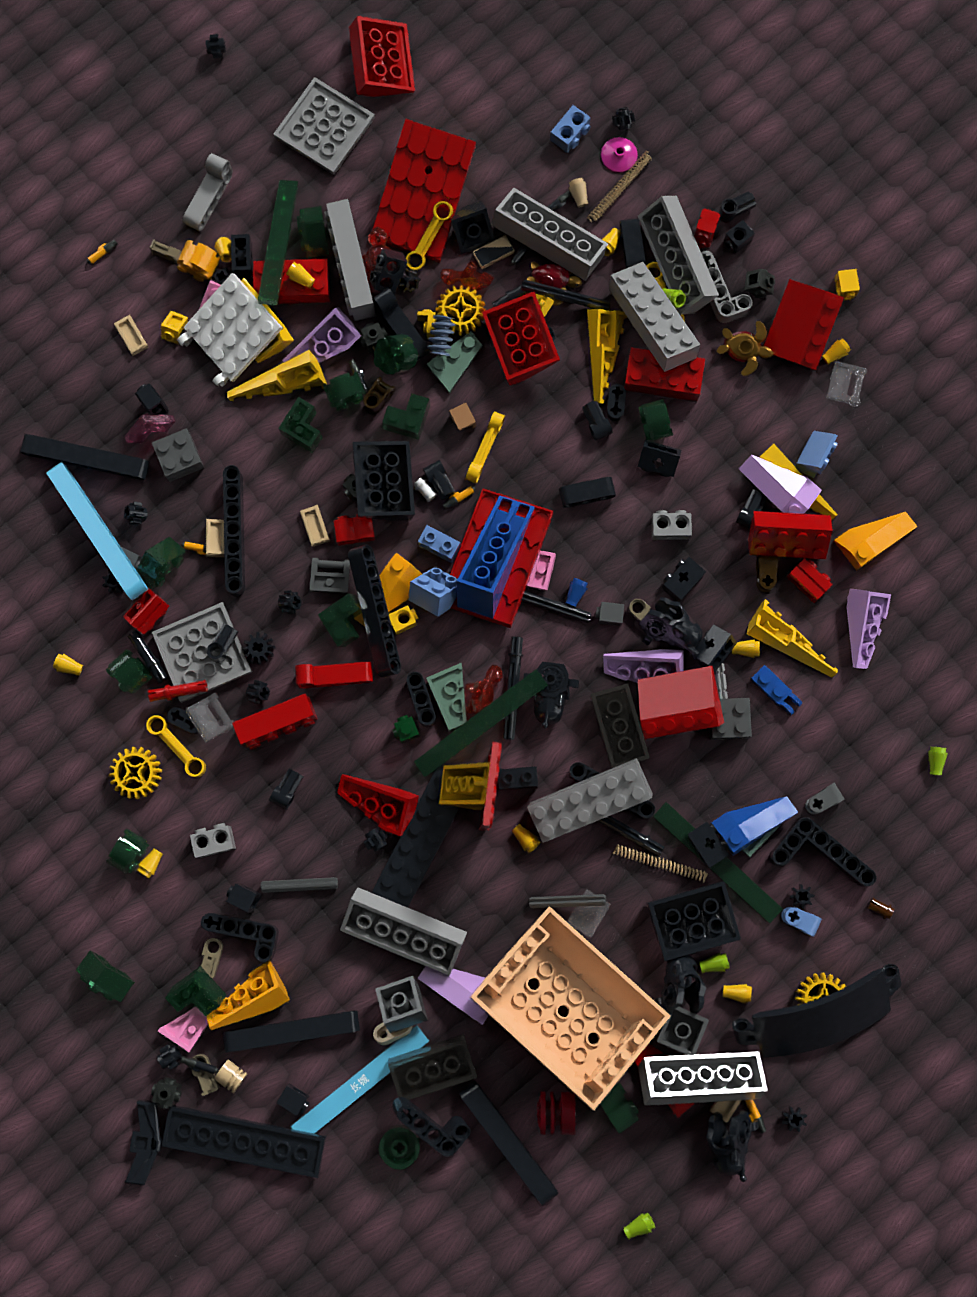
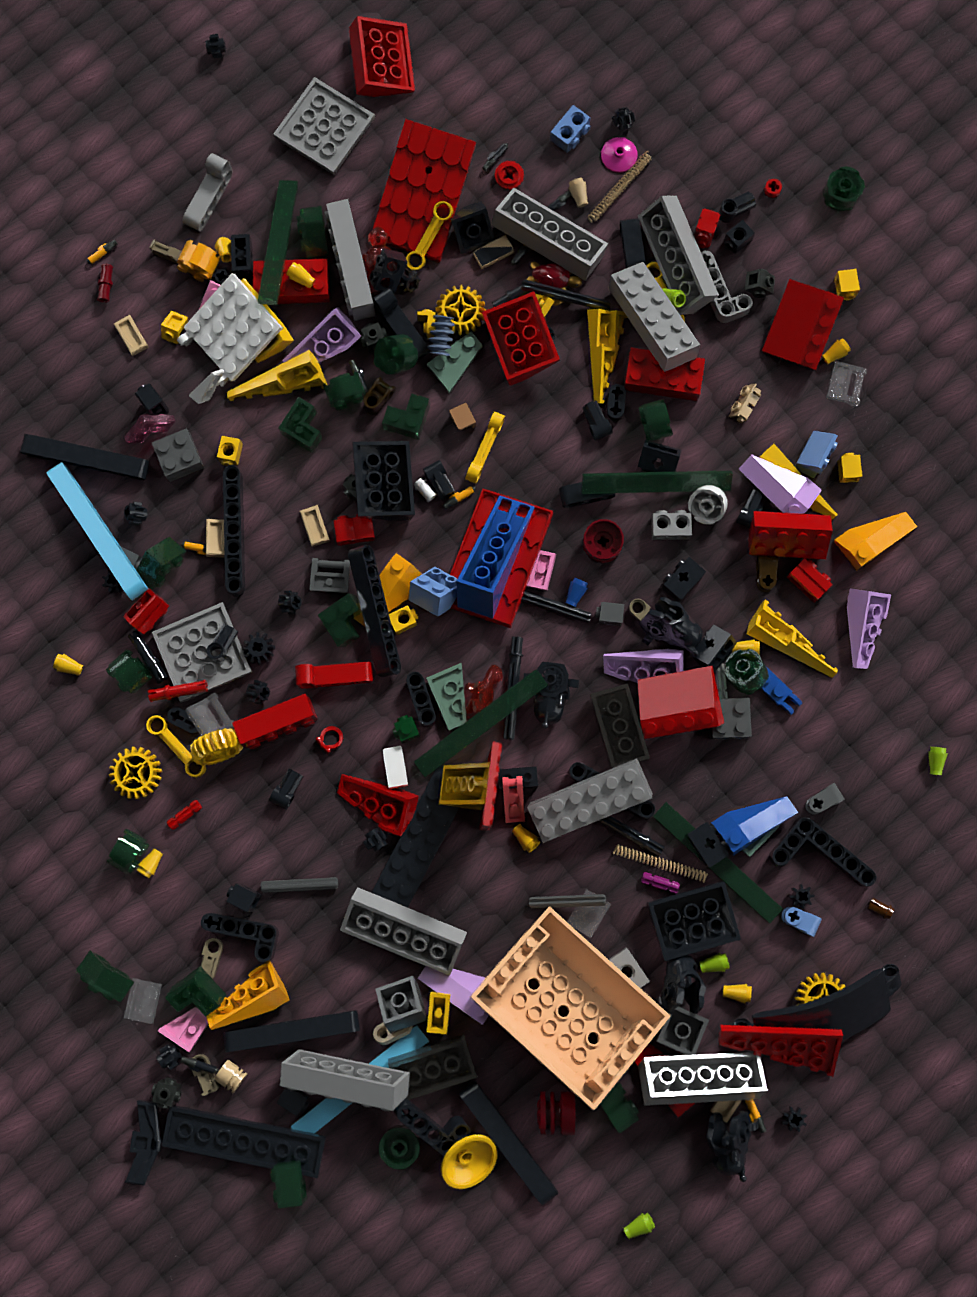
light grey brick [190,823,236,859] -> none
medium blue brick [418,525,461,563] -> none
clear red animal [440,260,494,291] -> none
yellow cone [602,228,622,256] -> none
pearl gold animal [717,321,774,376] -> none
none -> dark red pin [97,264,113,303]
none -> clear plate [124,978,162,1024]
none -> red axle [166,800,202,830]
none -> white slope [189,369,224,404]
none -> yellow gear [190,728,243,766]
none -> yellow brick [217,436,243,466]
none -> clear green brick [271,1160,307,1208]
none -> light grey brick [280,1049,410,1111]
none -> red piece [315,726,343,754]
none -> white slope [383,746,408,789]
none -> yellow slope [427,992,450,1034]
none -> yellow dish [441,1135,497,1189]
none -> black piece [482,143,508,172]
none -> red gear [495,161,524,190]
none -> coral plate [502,776,525,823]
none -> clear green tile [581,471,733,494]
none -> dark red wheel [583,519,624,563]
none -> light grey brick [608,947,650,988]
none -> magenta axle [641,872,680,894]
none -> white cylinder [688,485,728,524]
none -> red wing [718,1025,843,1077]
none -> clear green brick [725,649,769,695]
none -> tan hinge [728,384,761,423]
none -> red bush [764,179,782,198]
none -> clear green brick [823,167,865,211]
none -> yellow brick [837,453,863,483]

